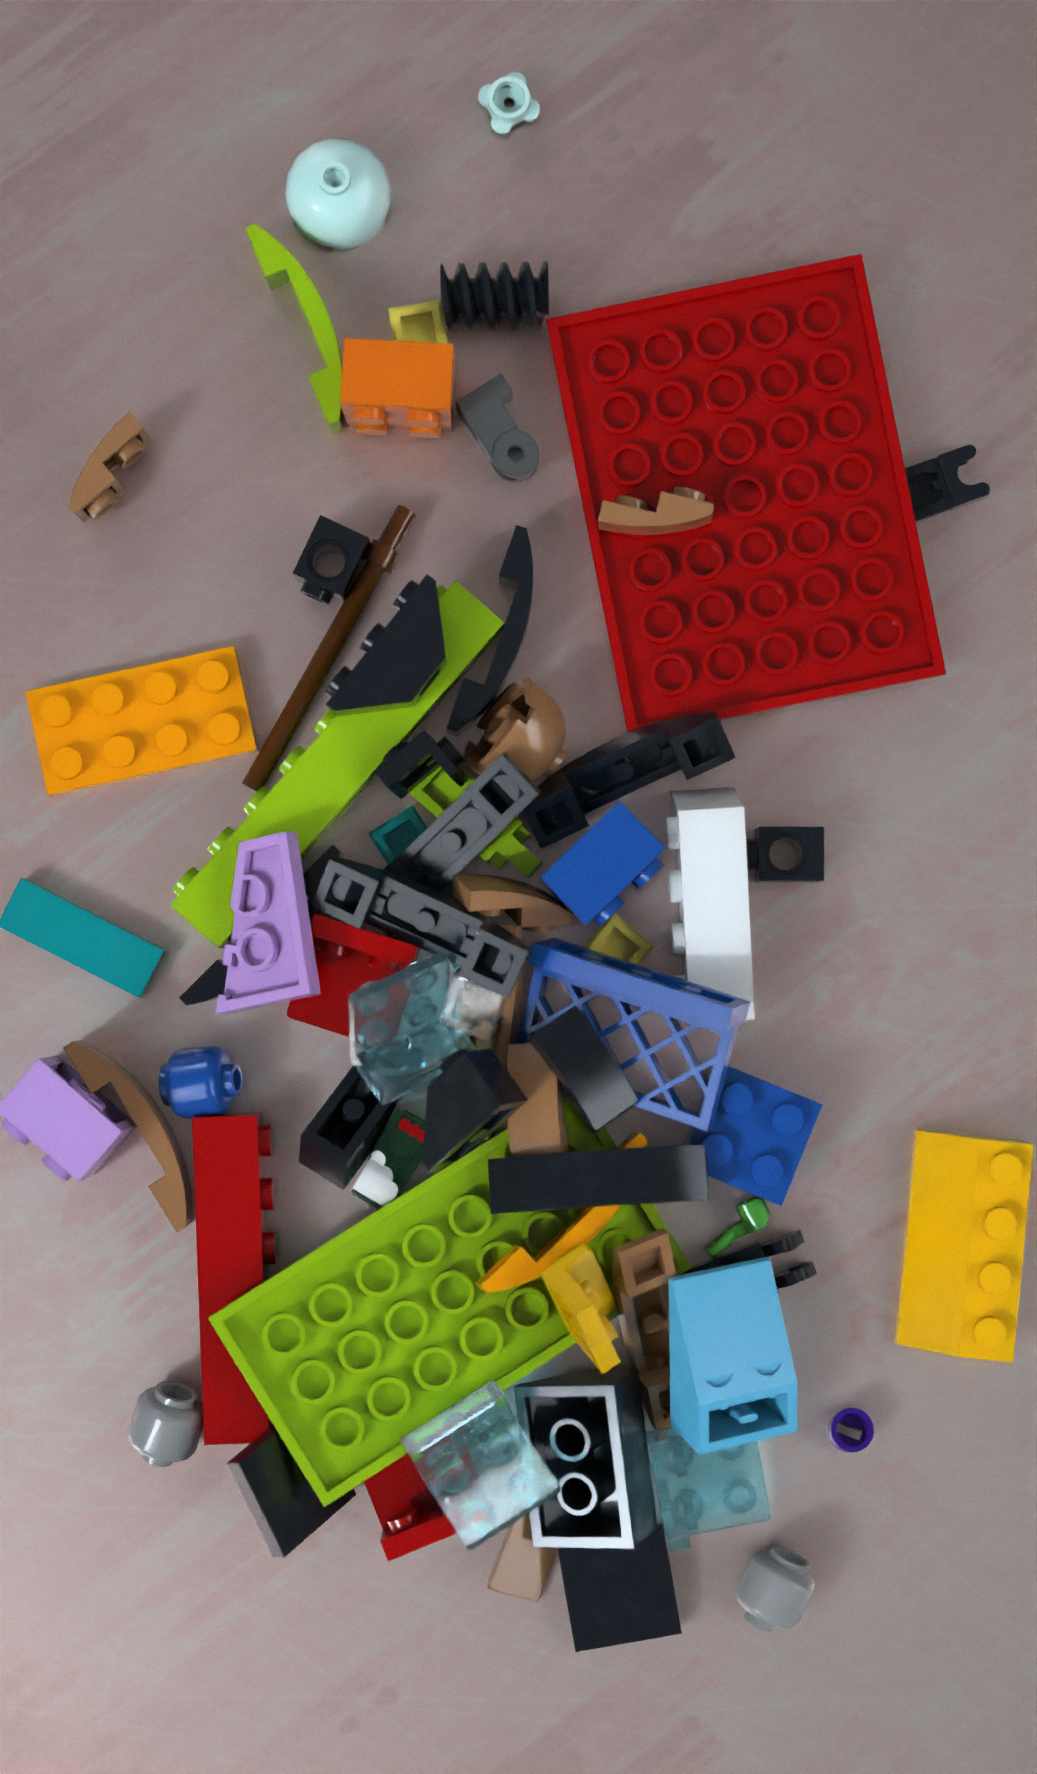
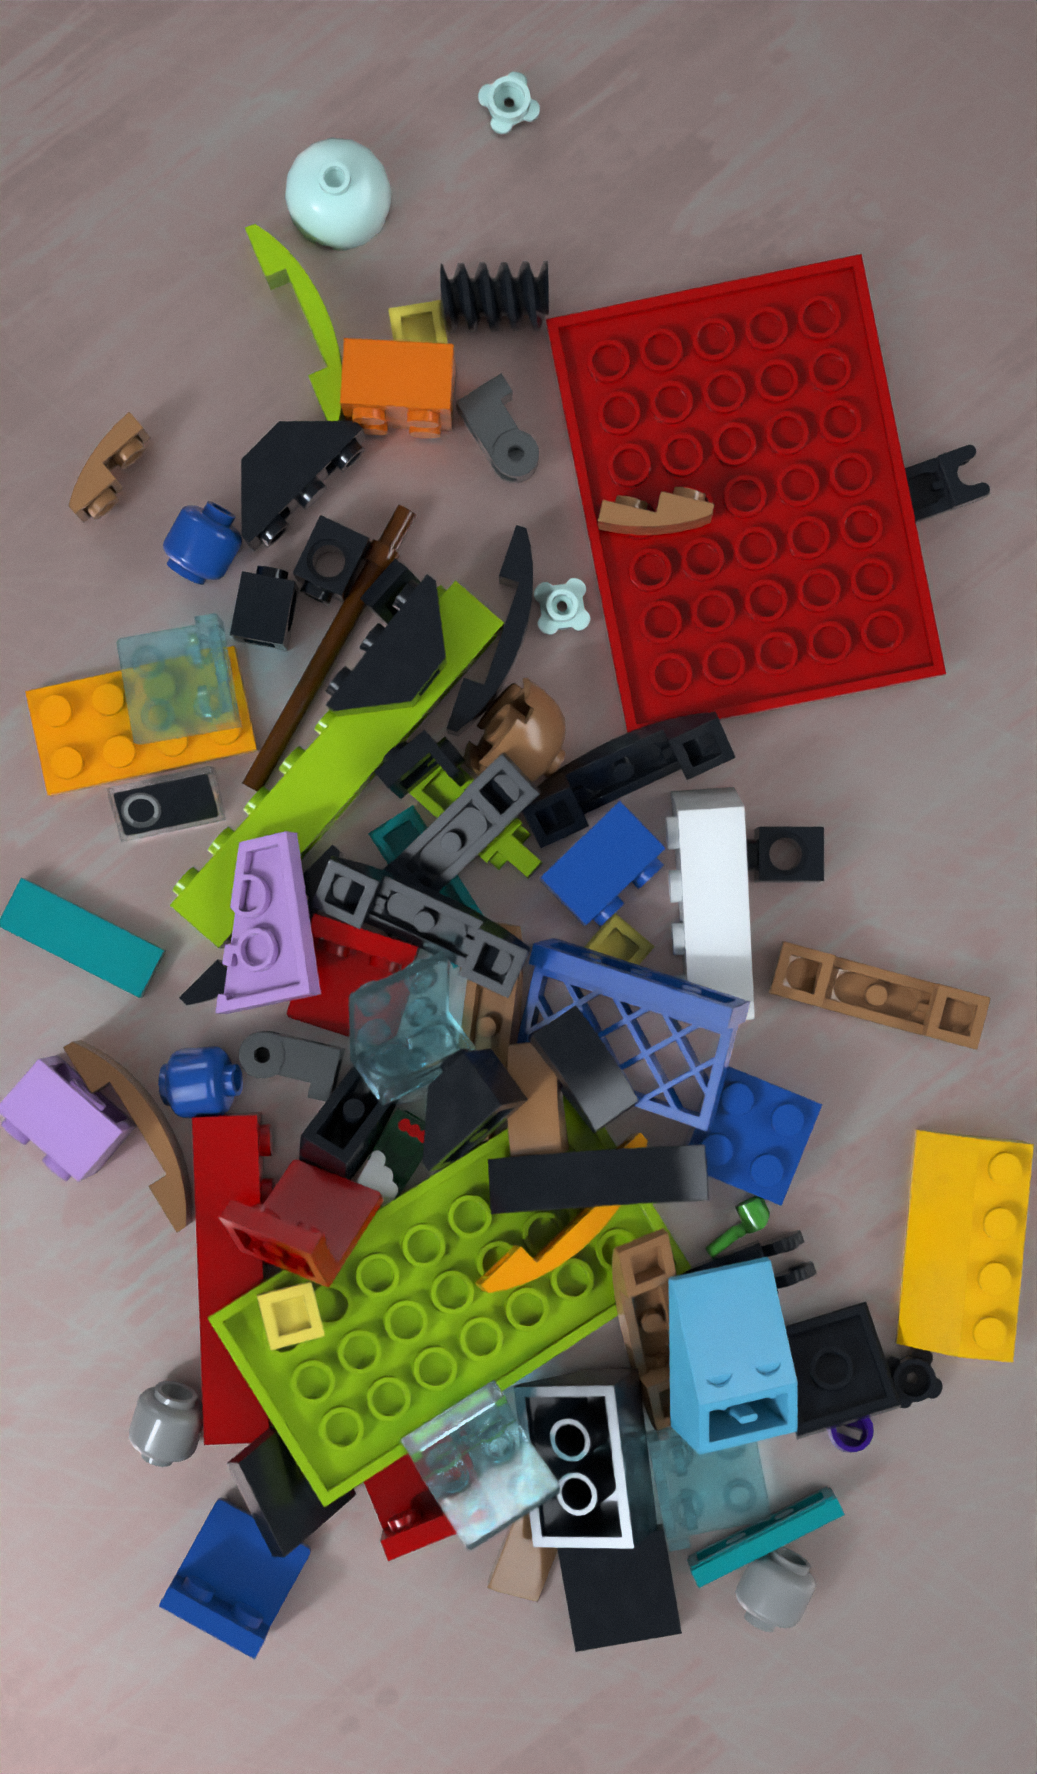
clear plate [439,968,505,1041] -> none
medium nougat slope [453,874,573,933] -> none
yellow bracket [540,1243,620,1374] -> none
none -> slope [106,766,226,842]
none -> clear light blue bracket [117,613,242,745]
none -> blue bracket [158,1498,311,1660]
none -> blue head [163,501,242,585]
none -> red bracket [220,1159,383,1288]
none -> black brick [230,566,299,651]
none -> dark grey leg [239,1031,345,1102]
none -> black slope [241,421,366,551]
none -> light yellow tile [257,1281,325,1350]
none -> black plate [360,559,420,626]
none -> light aqua plate [534,578,590,635]
none -> teal tile [687,1486,845,1588]
none -> medium nougat slope [769,941,991,1050]
none -> black tile [785,1302,901,1439]
none -> black plate [886,1348,943,1408]

